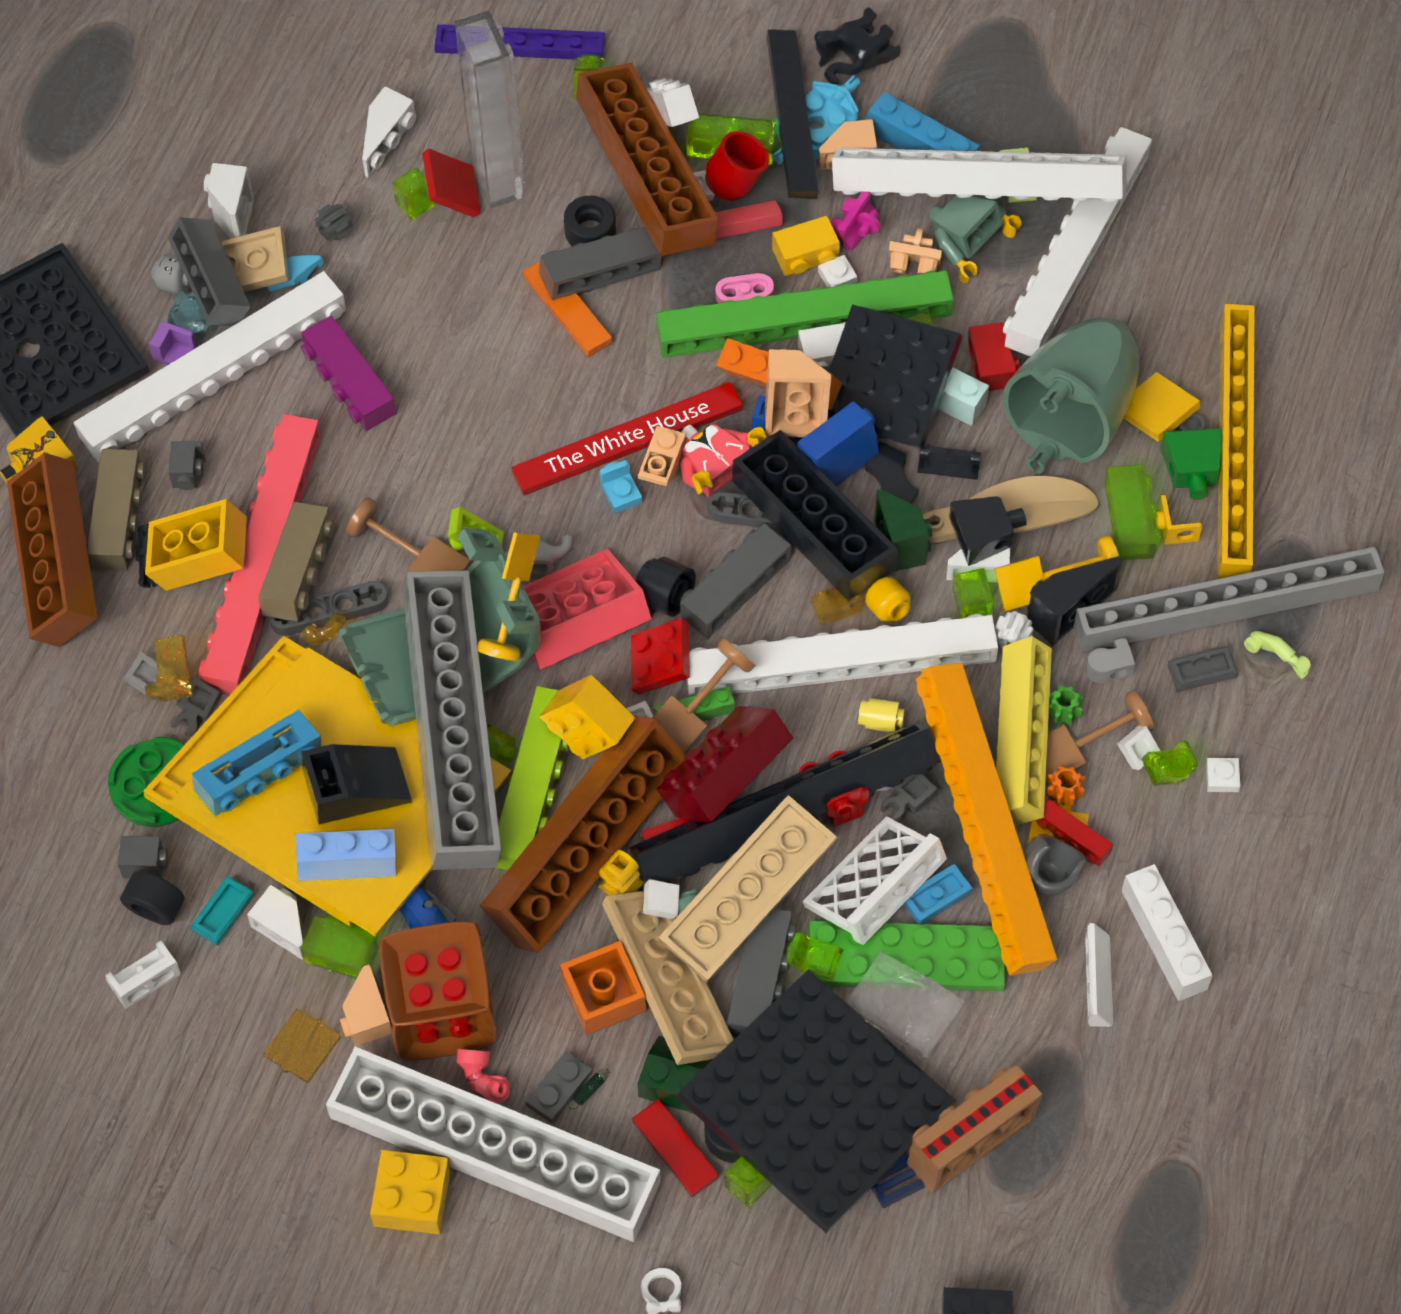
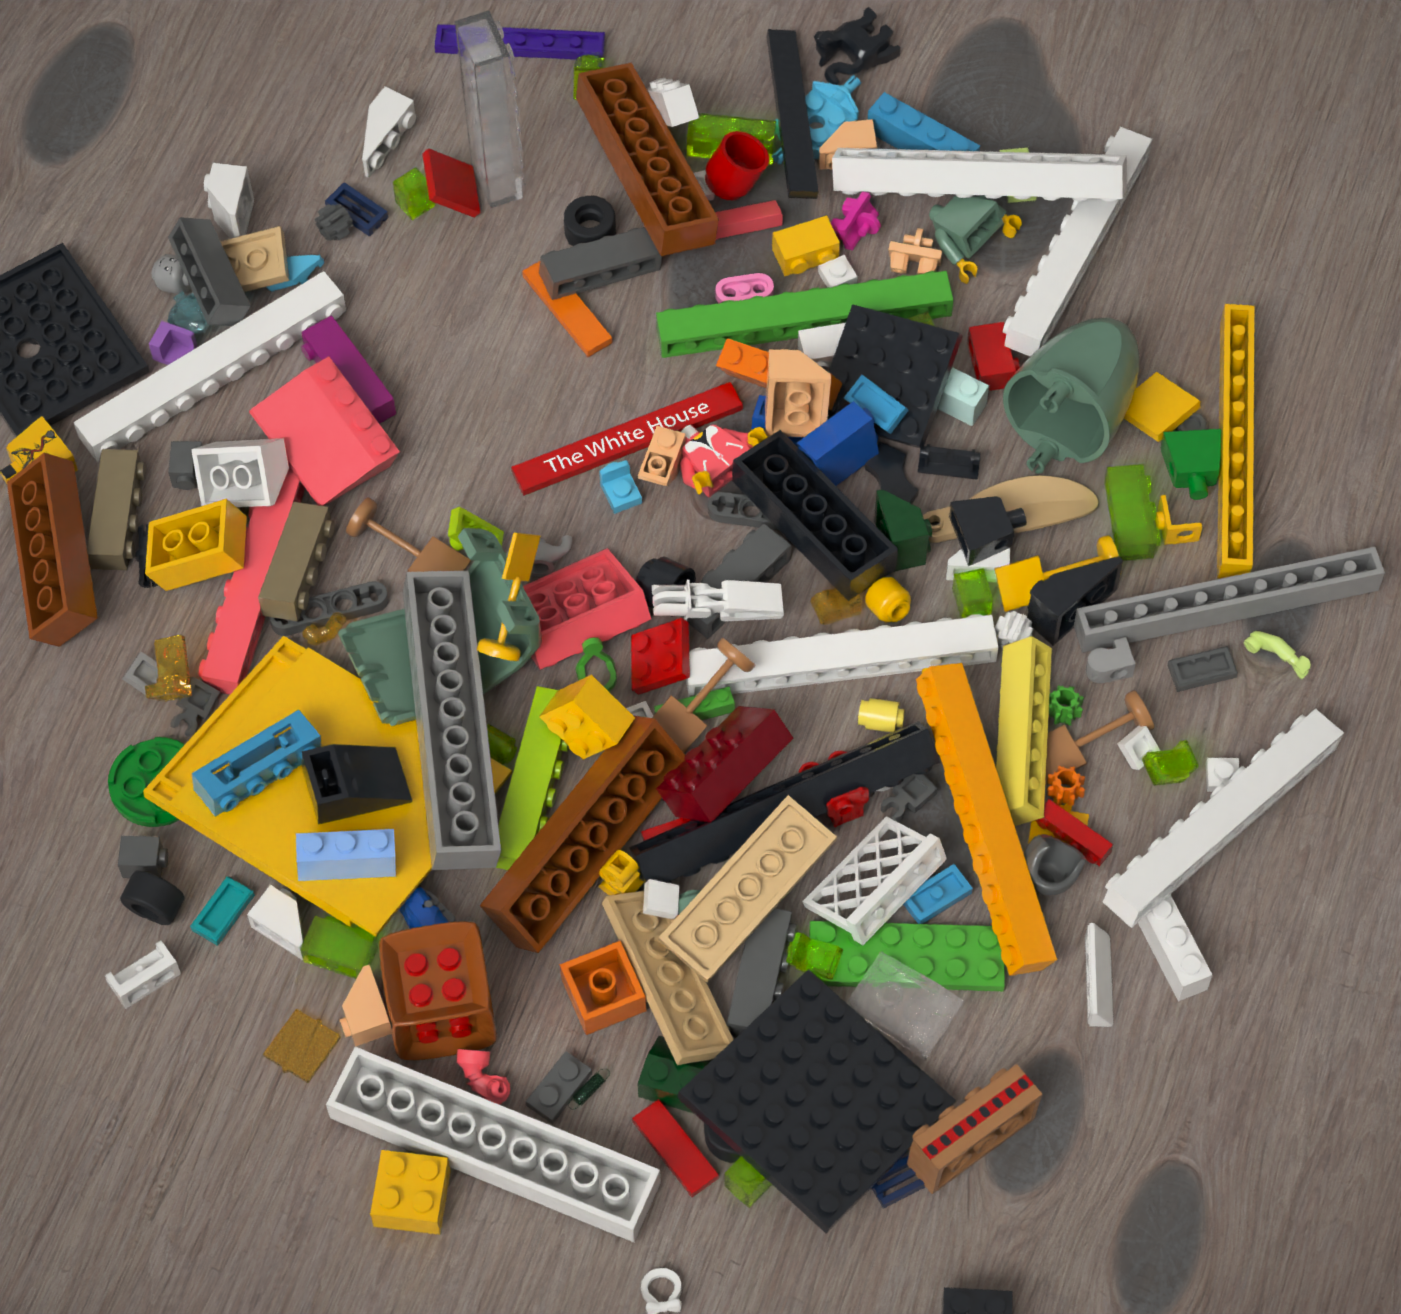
none -> white slope [191,438,289,507]
none -> coral slope [249,356,400,506]
none -> dark blue tile [325,182,388,237]
none -> bright green piece [576,638,617,692]
none -> white arm [652,580,784,621]
none -> dark azure tile [844,375,909,434]
none -> white brick [1103,709,1344,928]

